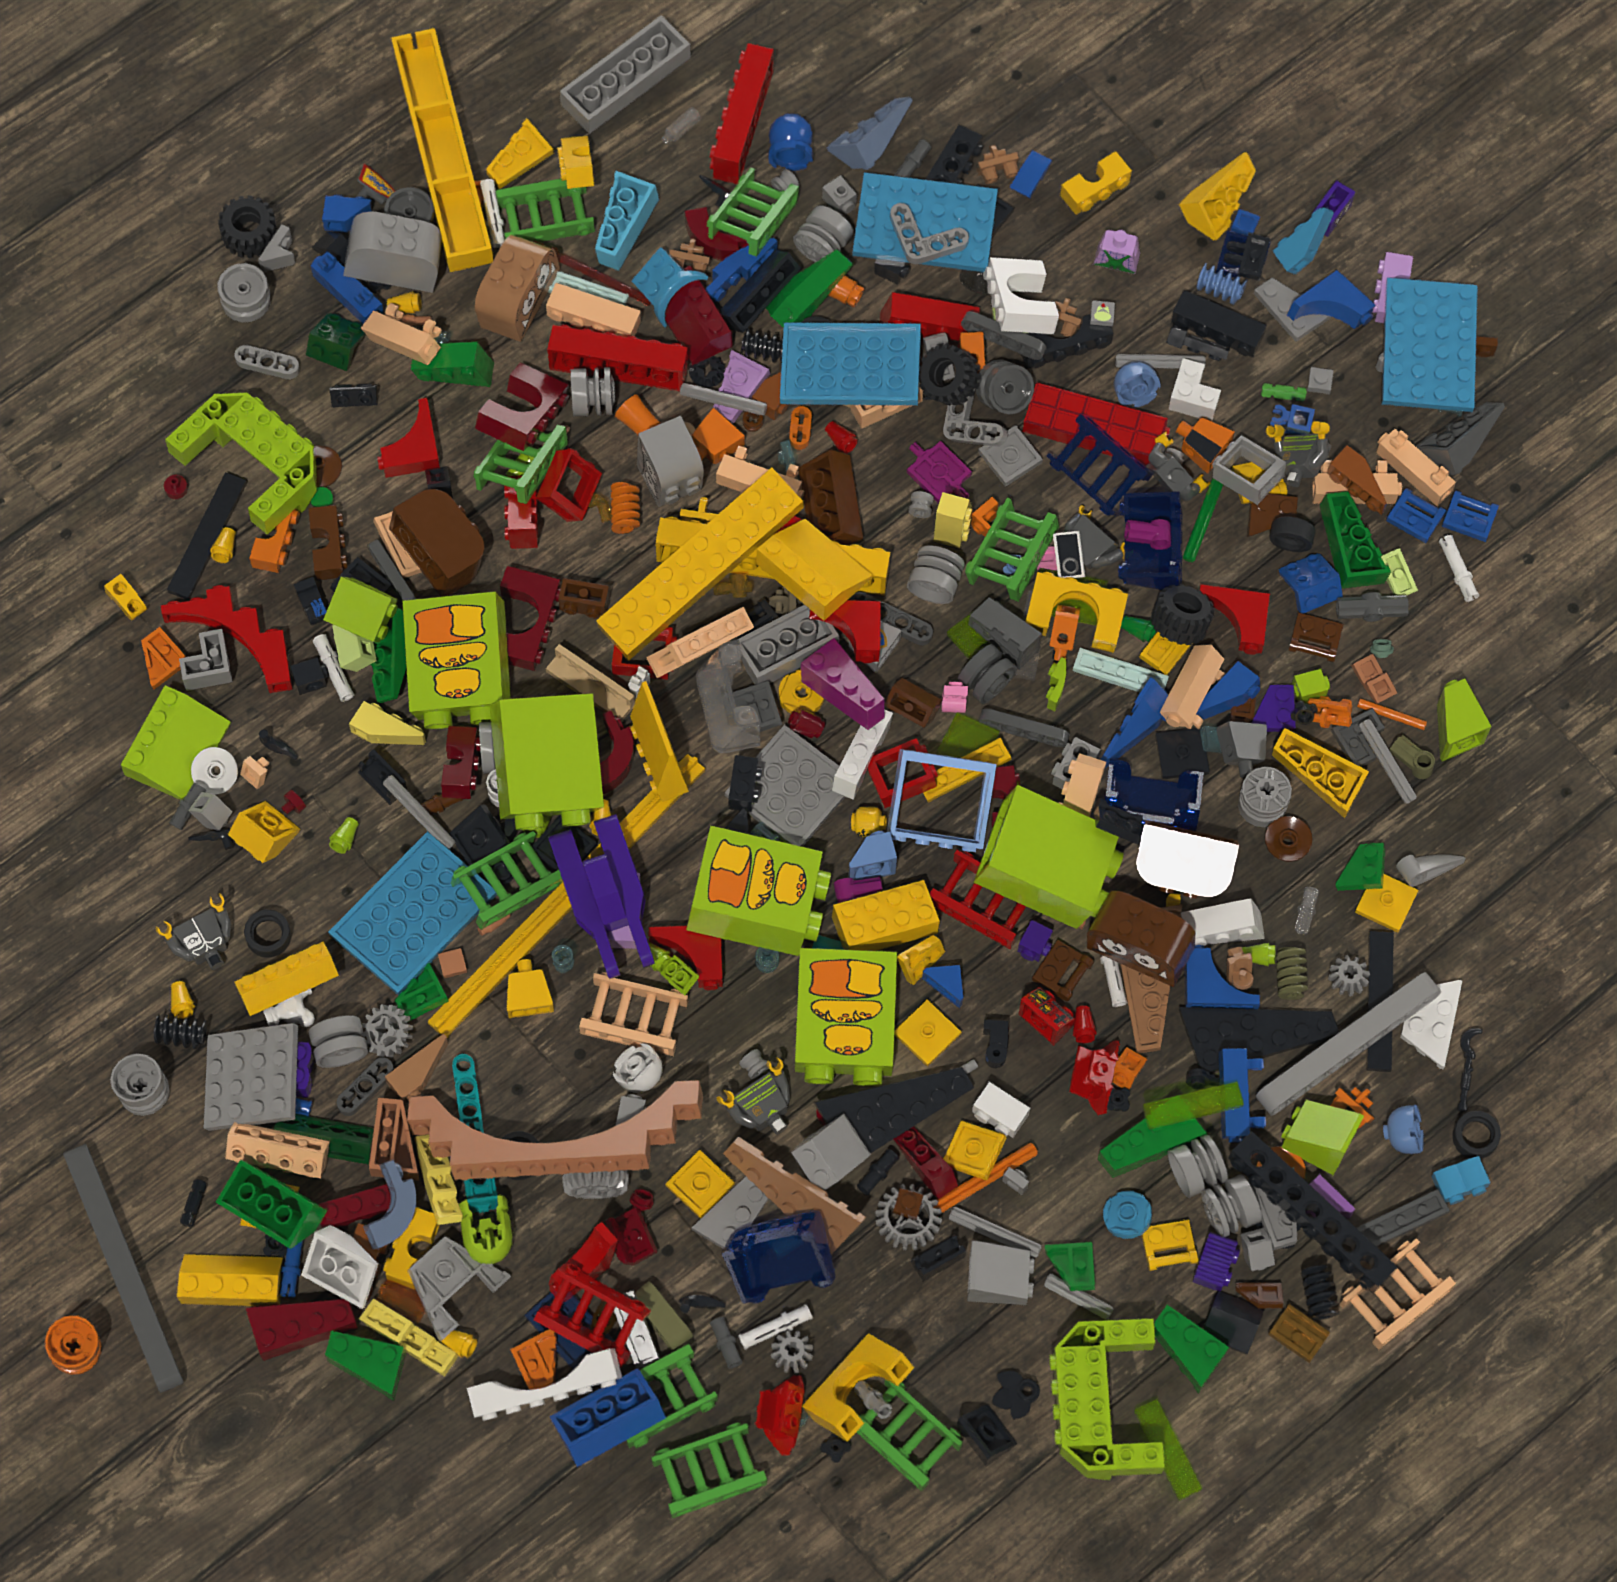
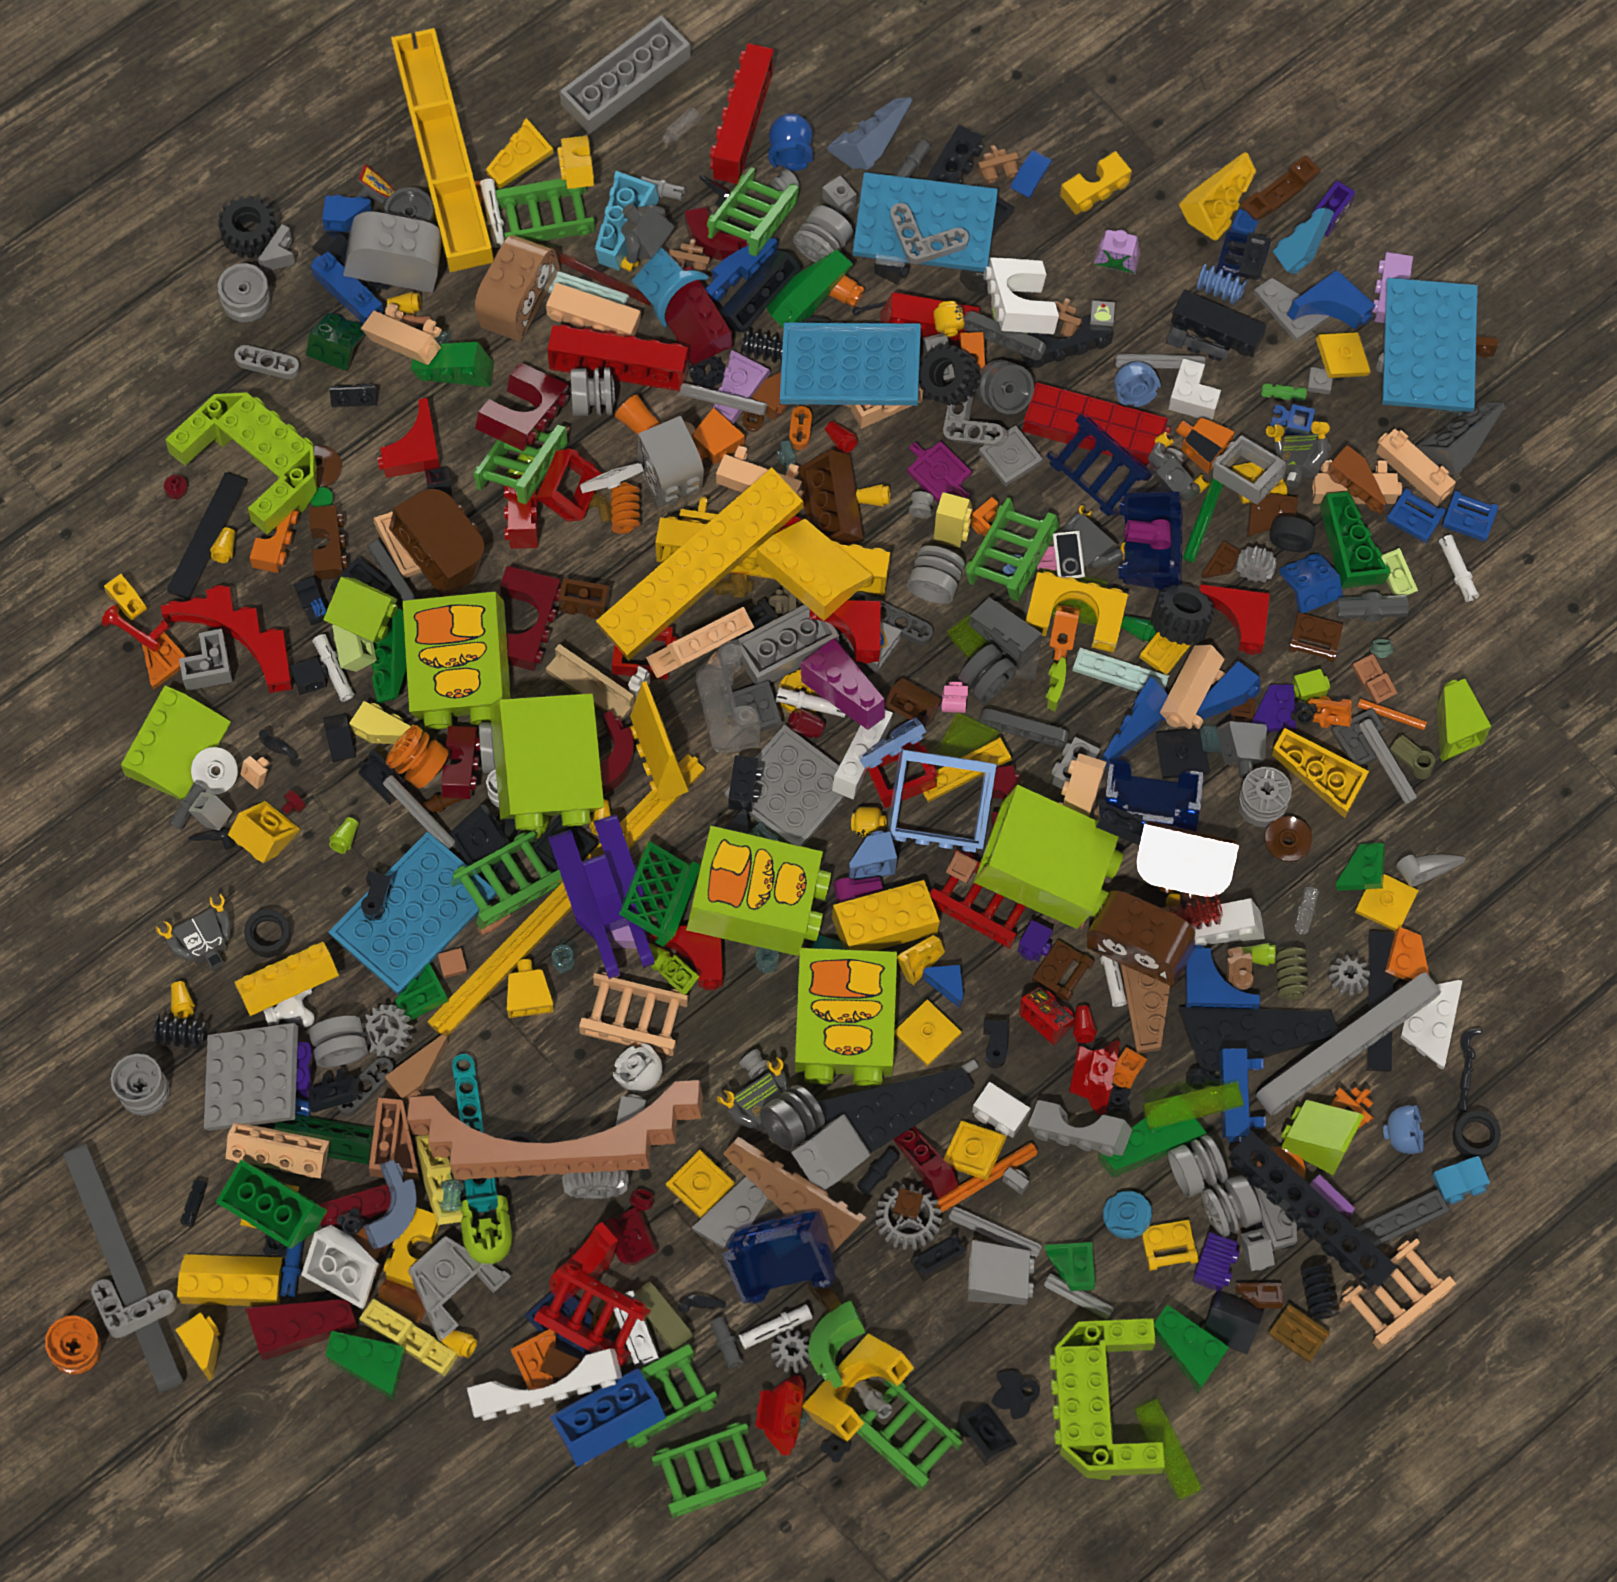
none -> light grey beam [91,1279,177,1338]
none -> red piece [102,605,170,652]
none -> yellow slope [176,1313,220,1381]
none -> black hinge [308,1068,358,1113]
none -> black slope [323,713,356,762]
none -> black plate [336,1208,366,1235]
none -> black leg [361,871,394,921]
none -> orange wheel [386,725,449,789]
none -> clear light blue bush [440,1179,464,1211]
none -> reddish brown tile [539,1347,582,1380]
none -> white plate [580,463,644,493]
none -> green fence [619,841,701,947]
none -> dark grey torso [621,204,674,272]
none -> light grey pin [640,176,686,201]
none -> flat silver wheel [760,1085,825,1150]
none -> white pin [776,687,846,718]
none -> dark brown beam [808,1278,841,1313]
none -> bright green arch [808,1301,866,1389]
none -> black hinge [852,301,887,316]
none -> yellow cone [856,484,890,507]
none -> medium blue plate [858,717,926,769]
none -> yellow head [934,301,965,337]
none -> nougat tile [946,851,979,884]
none -> light grey arch [1028,1100,1132,1156]
none -> clear red piece [1170,894,1223,930]
none -> reddish brown tile [1201,541,1241,578]
none -> light grey gear [1236,546,1276,583]
none -> reddish brown slope [1240,155,1321,221]
none -> yellow plate [1315,332,1371,378]
none -> orange wing [1385,927,1430,982]

